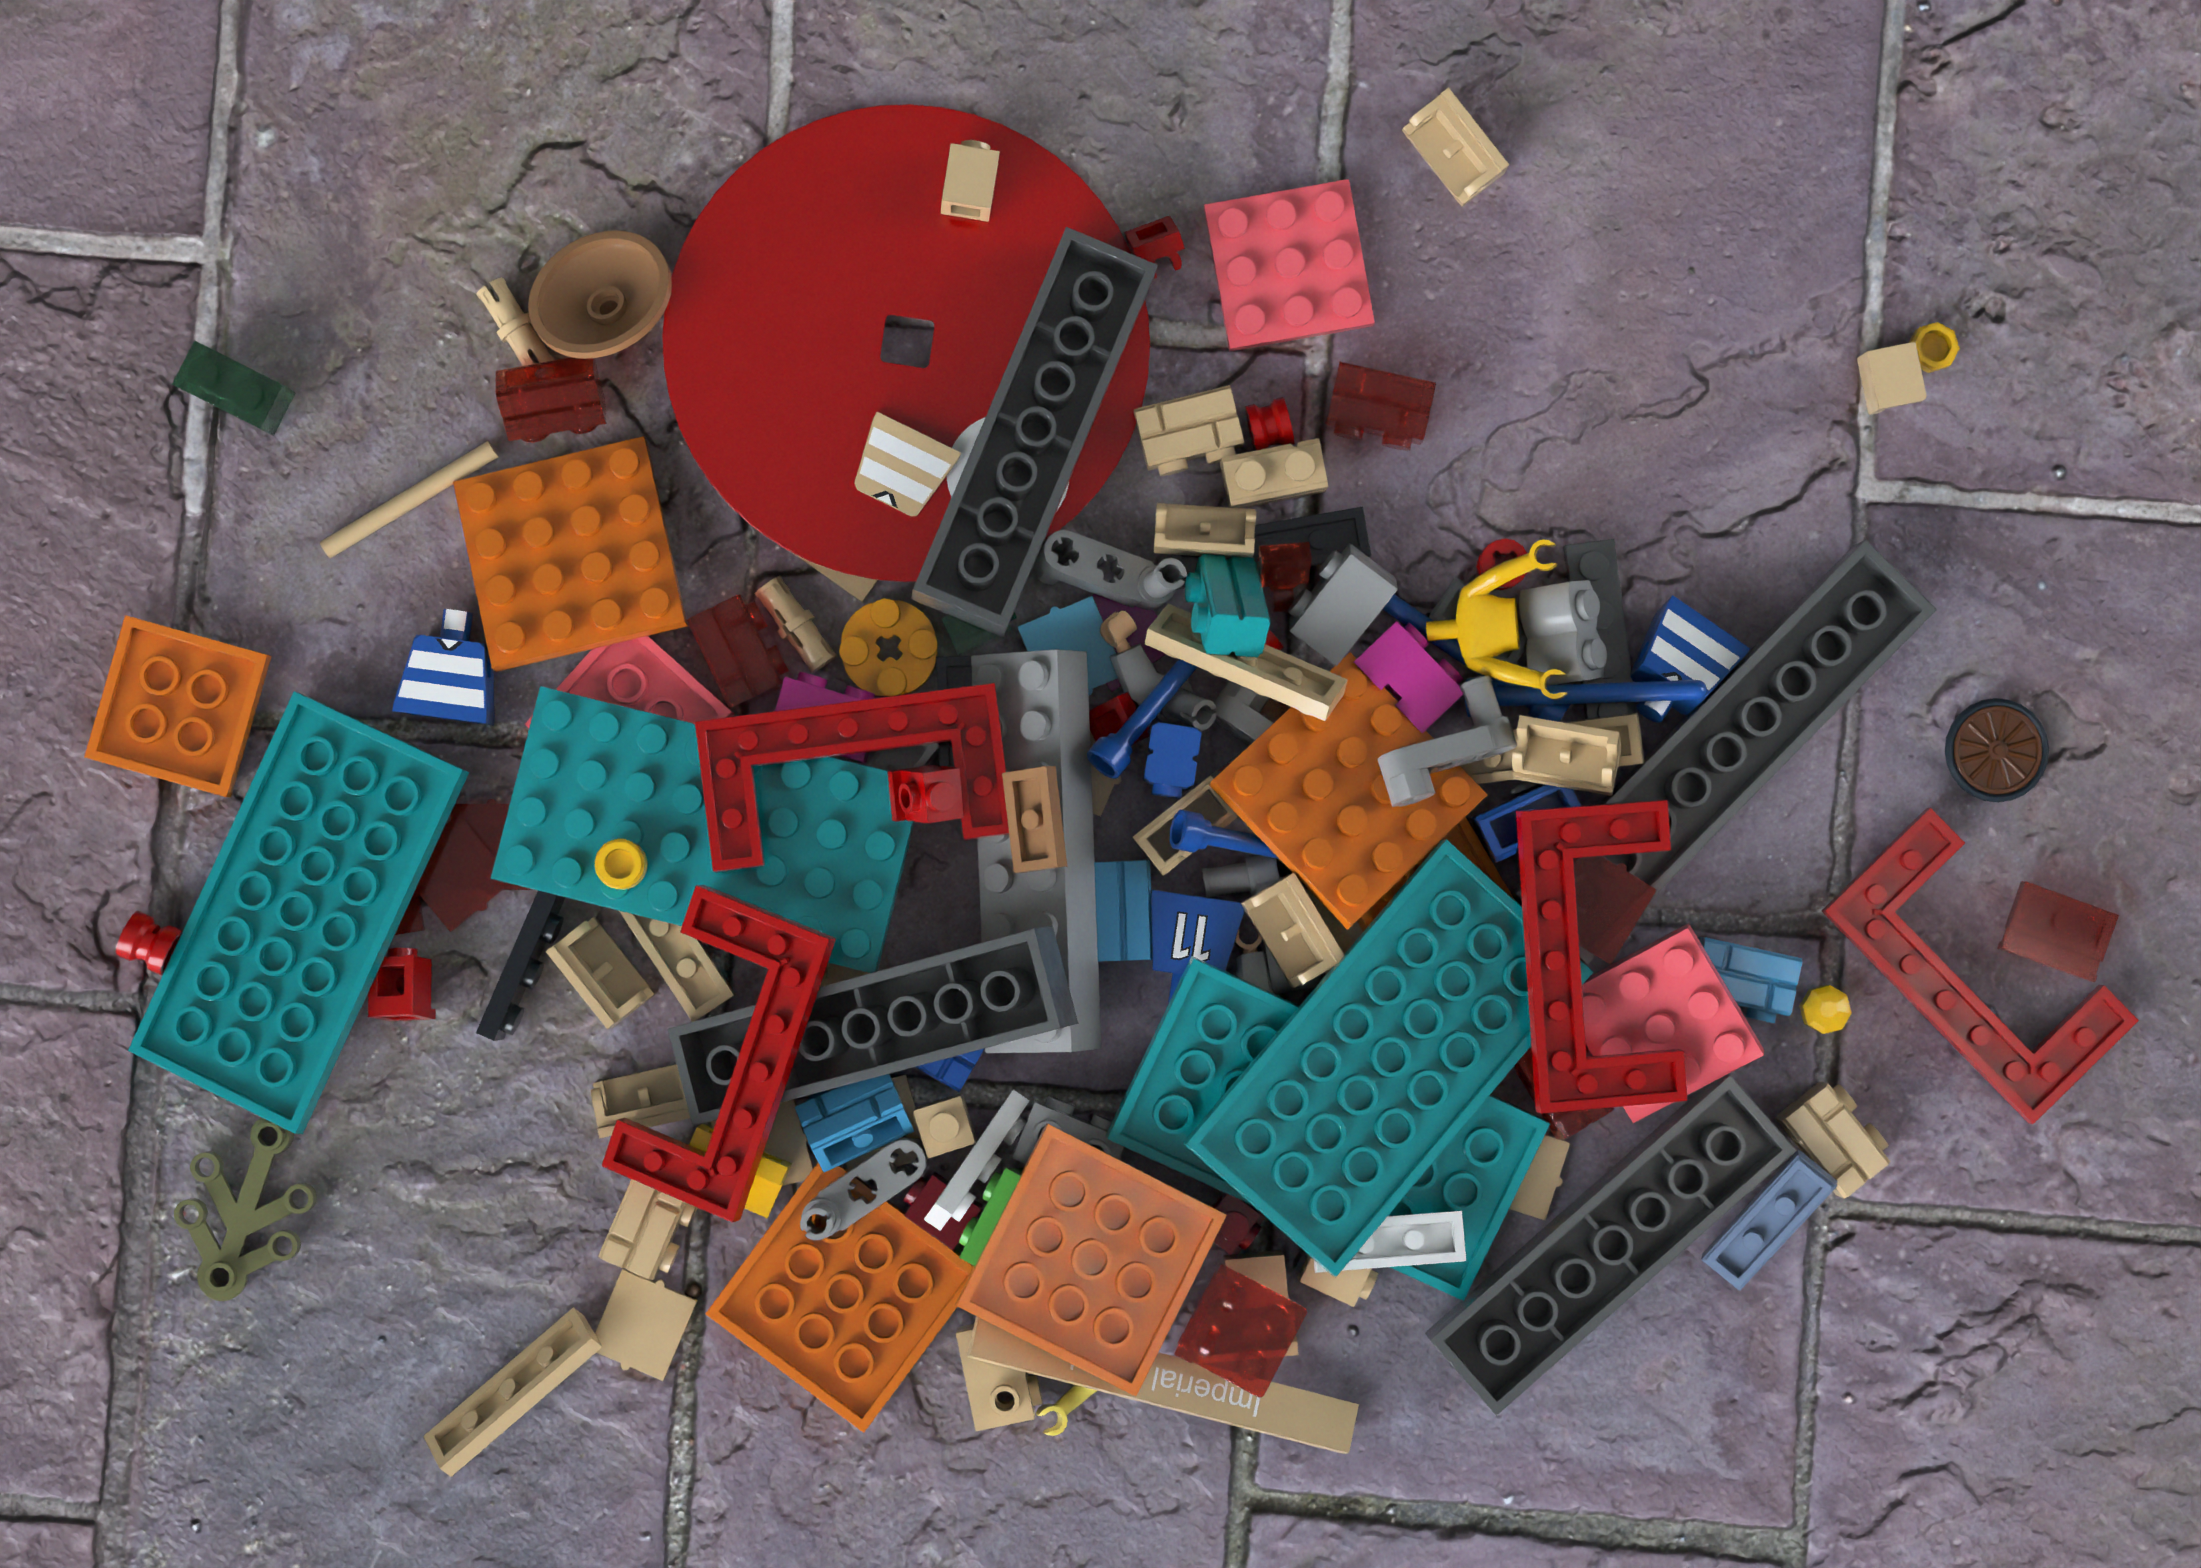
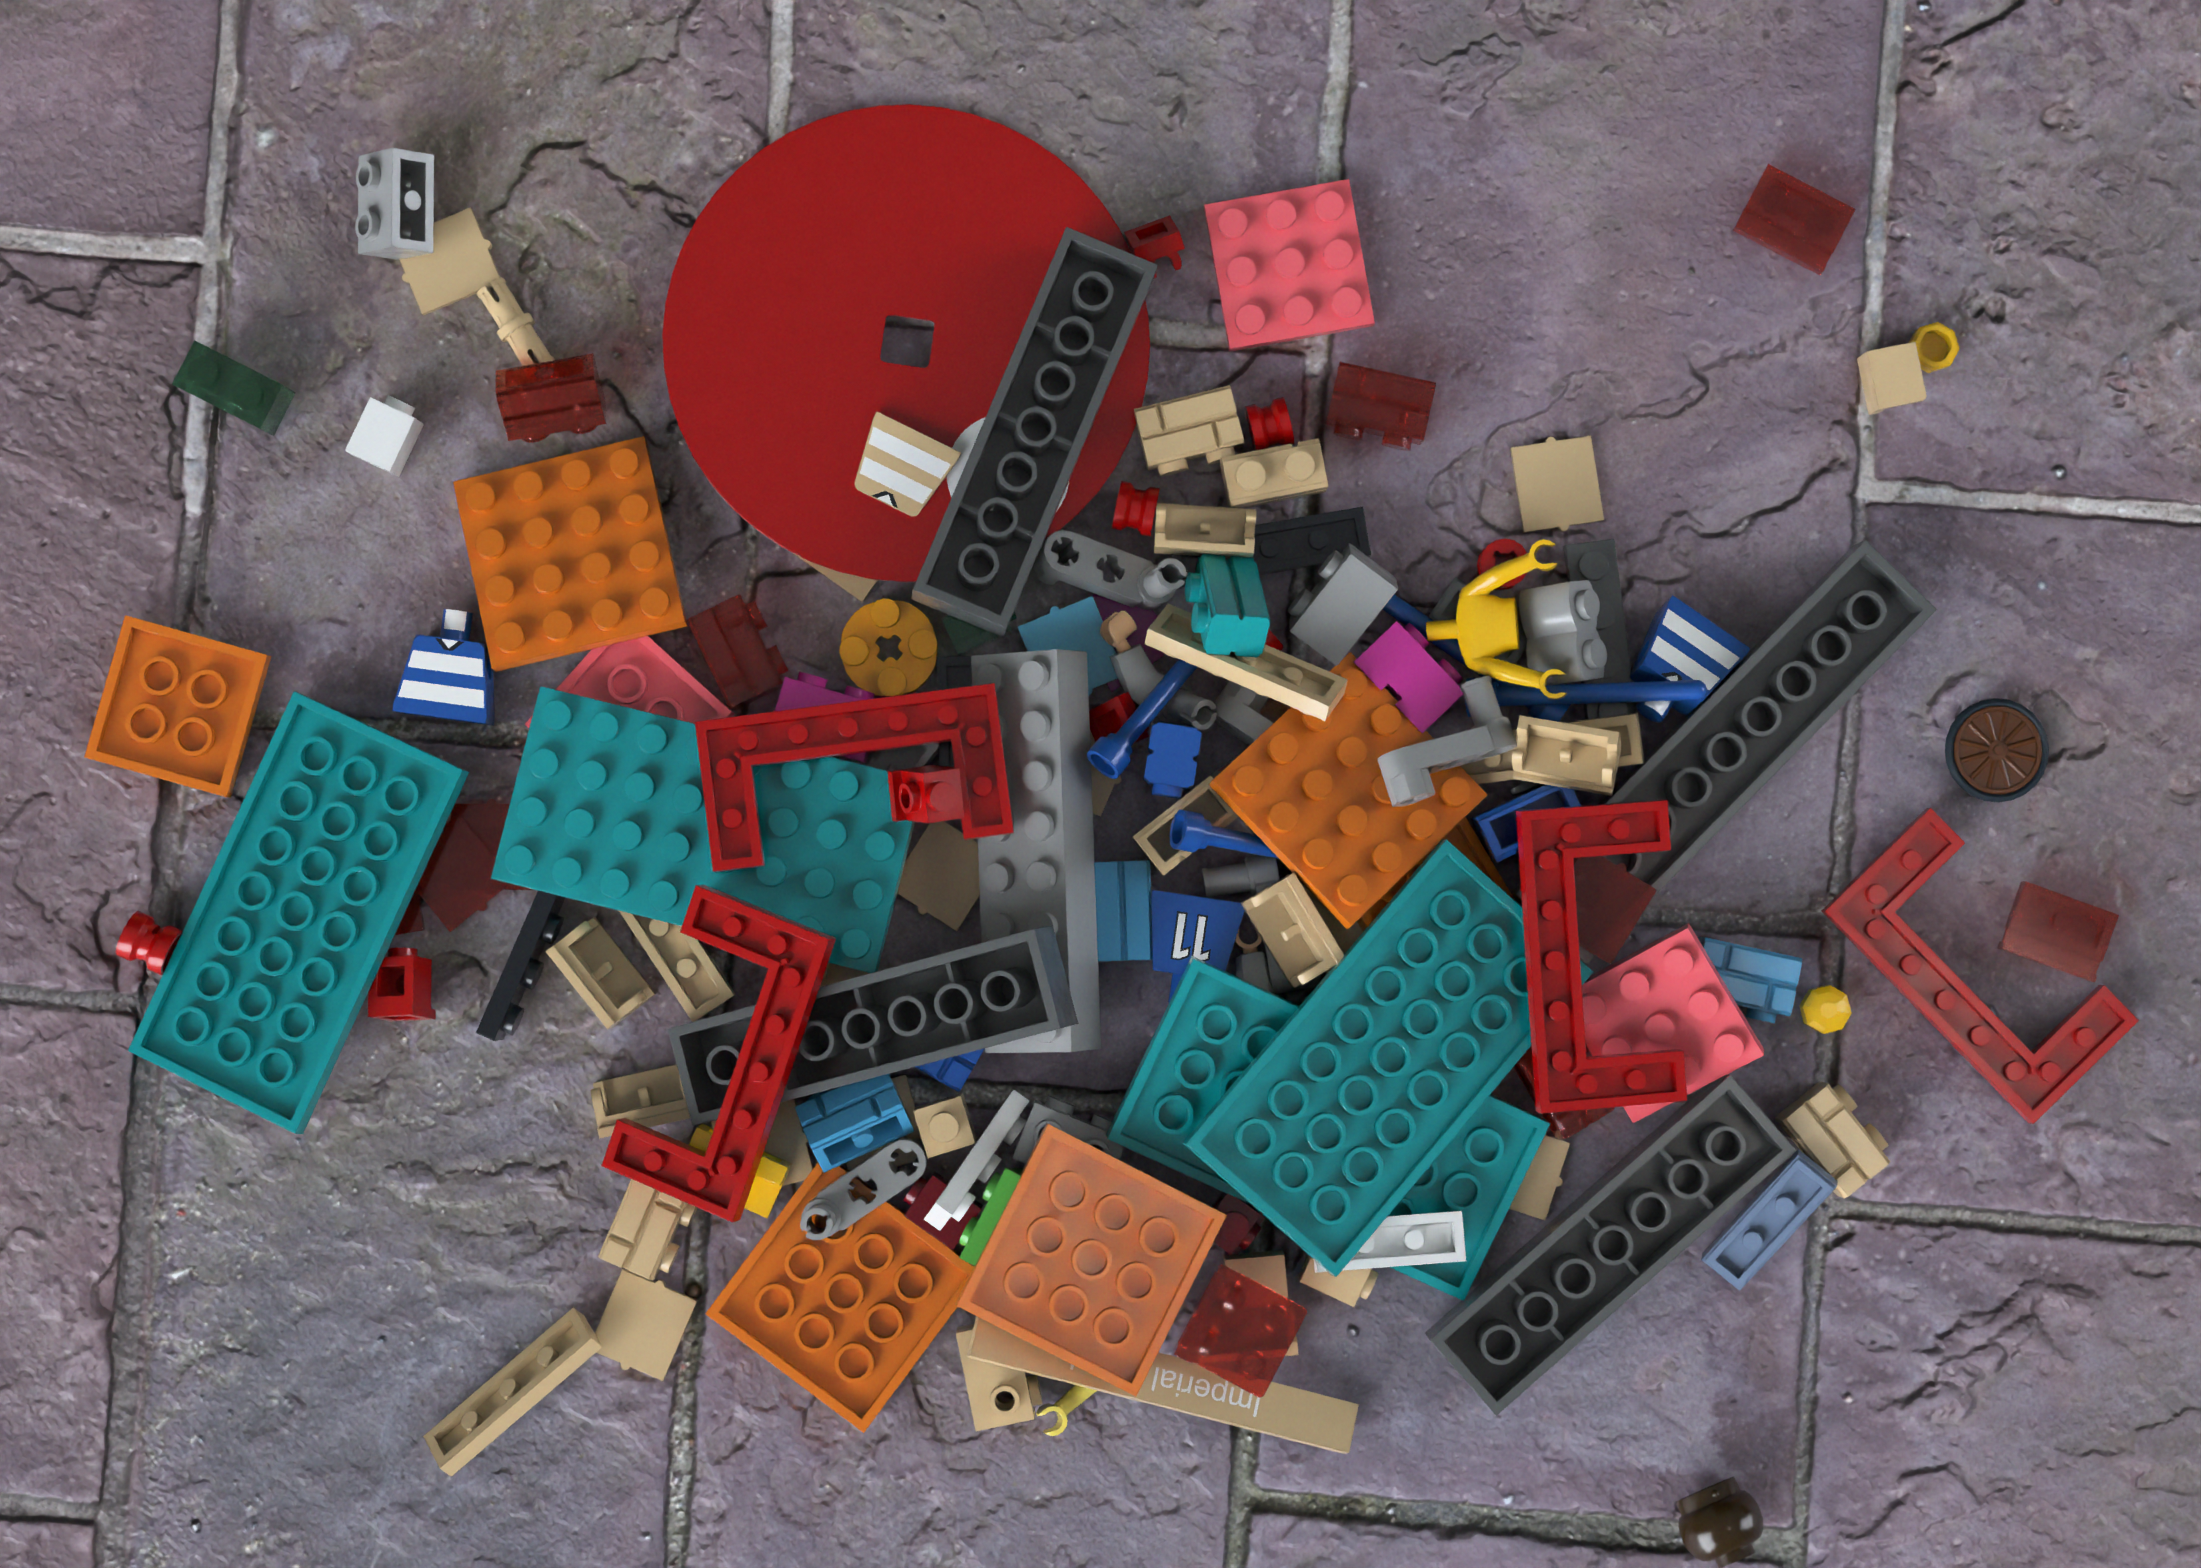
olive plant [174,1118,317,1301] -> none
tan bar [320,441,498,559] -> none
medium nougat dish [528,231,672,359] -> none
yellow tile [595,839,648,890] -> none
tan pin [755,576,837,674] -> none
tan brick [941,140,1000,222] -> none
medium nougat plate [1002,766,1068,873] -> none
clear red plate [1257,542,1312,613] -> none
tan hinge [1402,87,1509,207] -> none
none -> white brick [345,395,424,477]
none -> light grey brick [355,148,434,260]
none -> tan piece [399,207,500,315]
none -> tan piece [897,821,980,931]
none -> red wheel [1112,481,1160,536]
none -> tan piece [1510,436,1604,533]
none -> dark brown piece [1675,1476,1764,1568]
none -> clear red plate [1733,164,1856,275]

